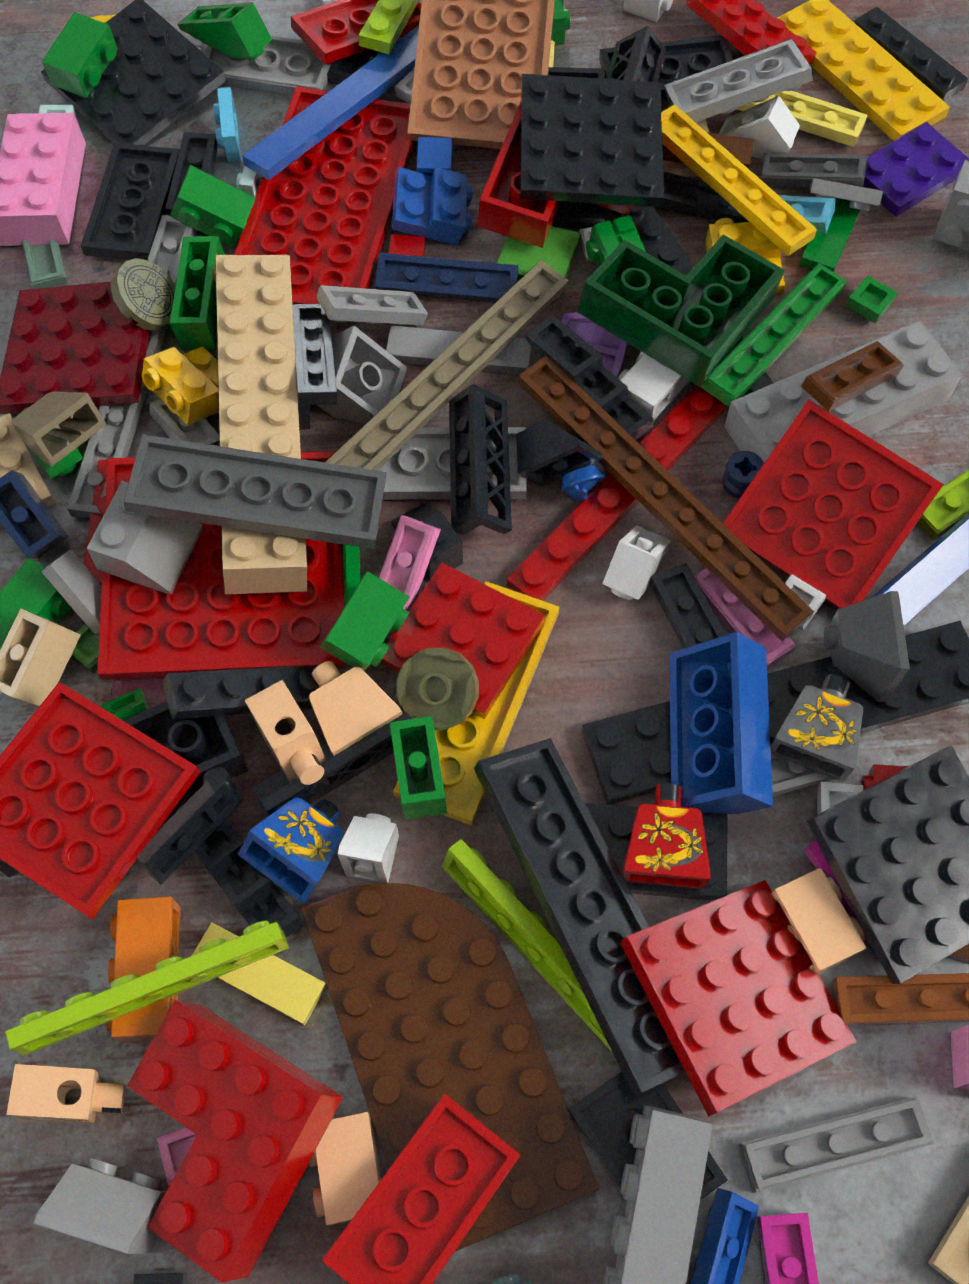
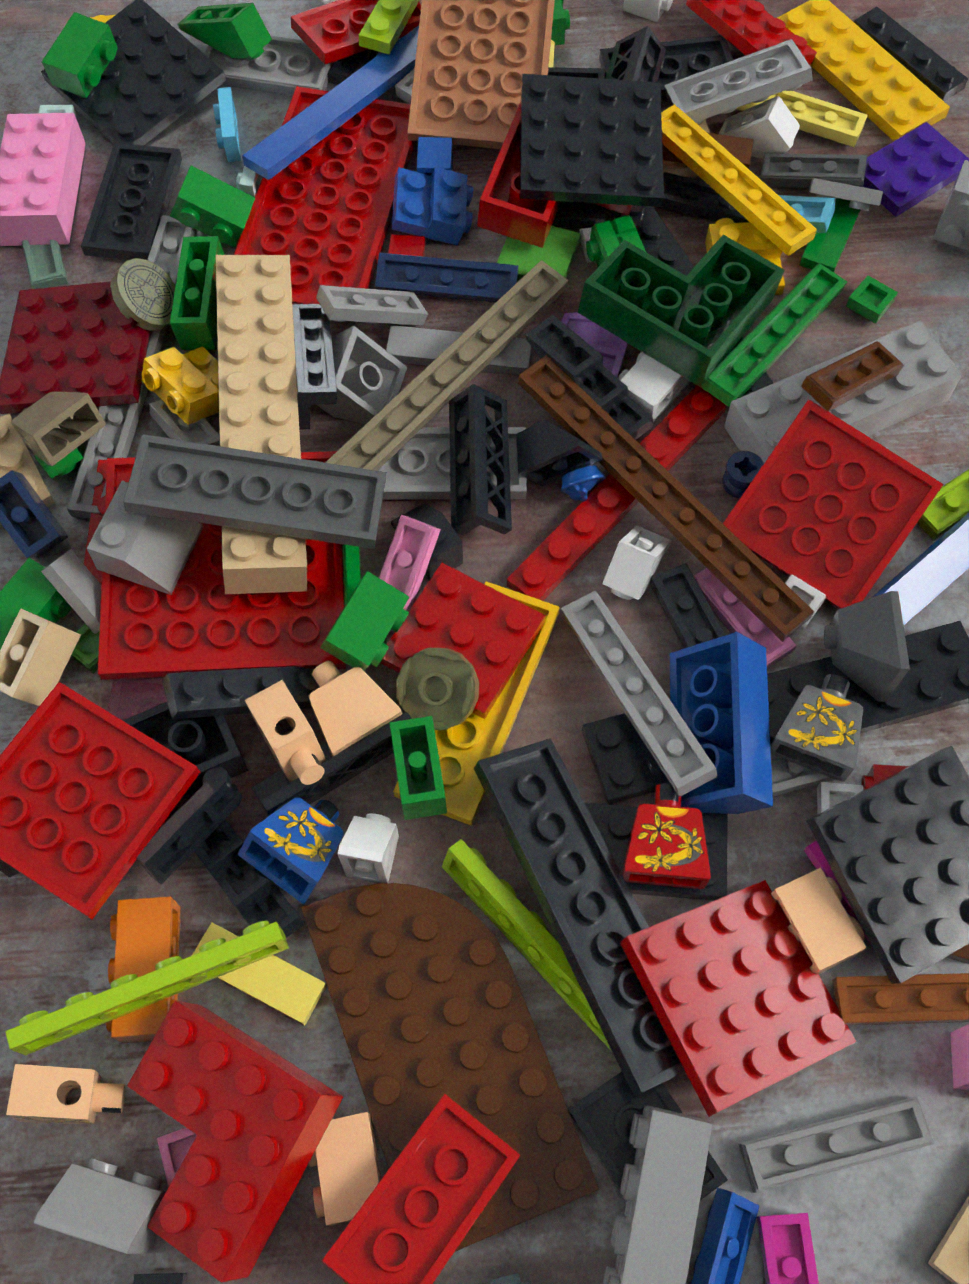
green plate [102,687,149,721] -> none
black plate [165,132,218,216] -> none
none -> light grey plate [561,590,717,797]

